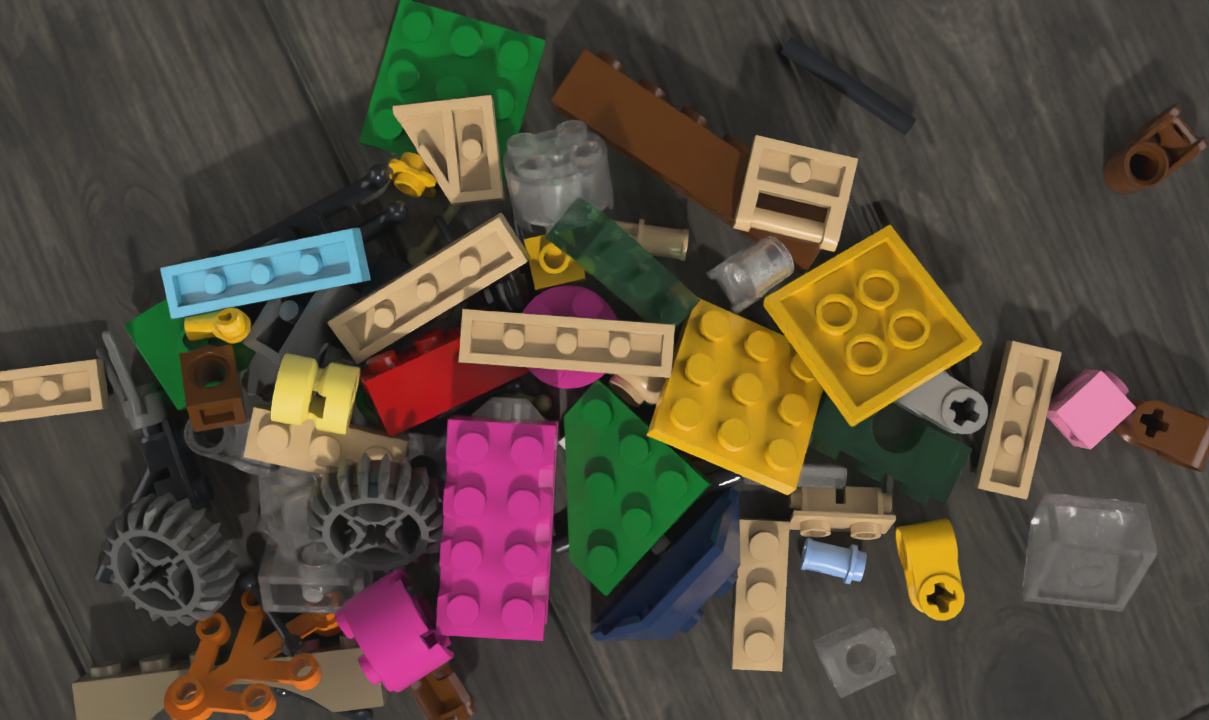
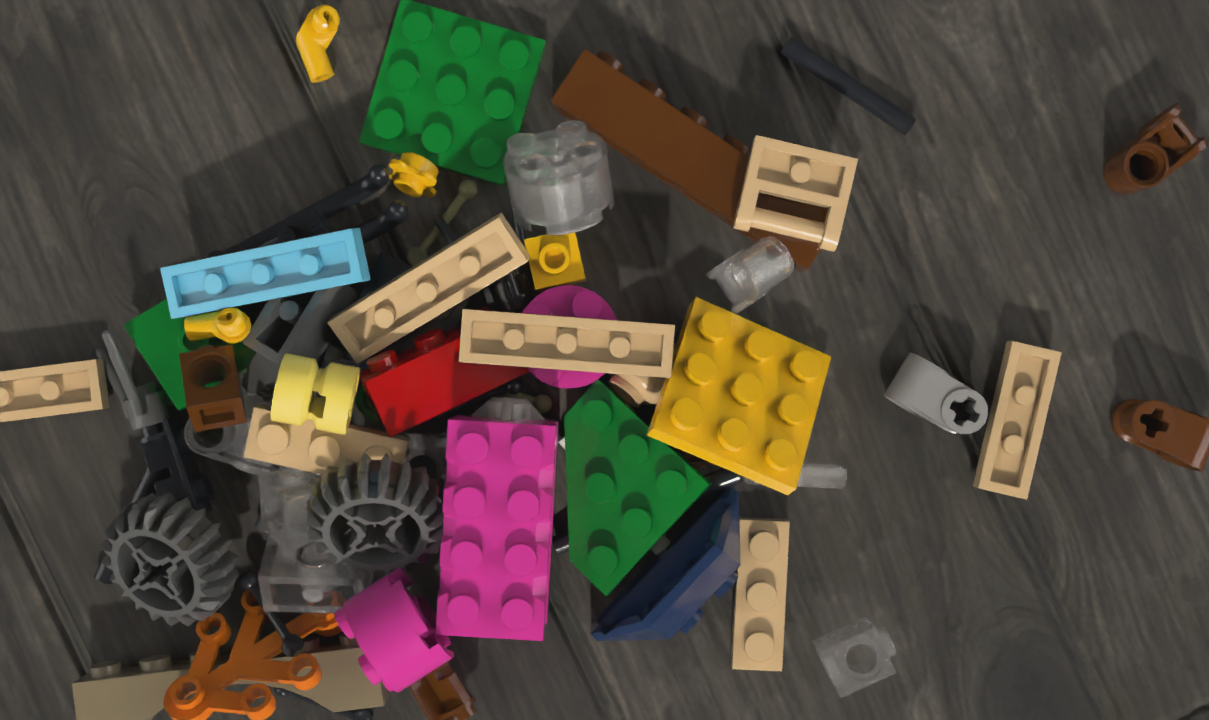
tan wing [393,95,504,206] -> none
clear green arch [545,196,700,332] -> none
tan axle [588,218,689,261] -> none
yellow plate [763,225,982,427] -> none
tan hinge [789,484,896,540] -> none
light blue pin [800,538,867,584] -> none
clear green arch [809,389,973,505] -> none
yellow piece [895,518,964,620] -> none
clear slope [1022,492,1158,612] -> none
bright pink brick [1047,369,1136,450] -> none
none -> yellow arm [296,5,340,83]

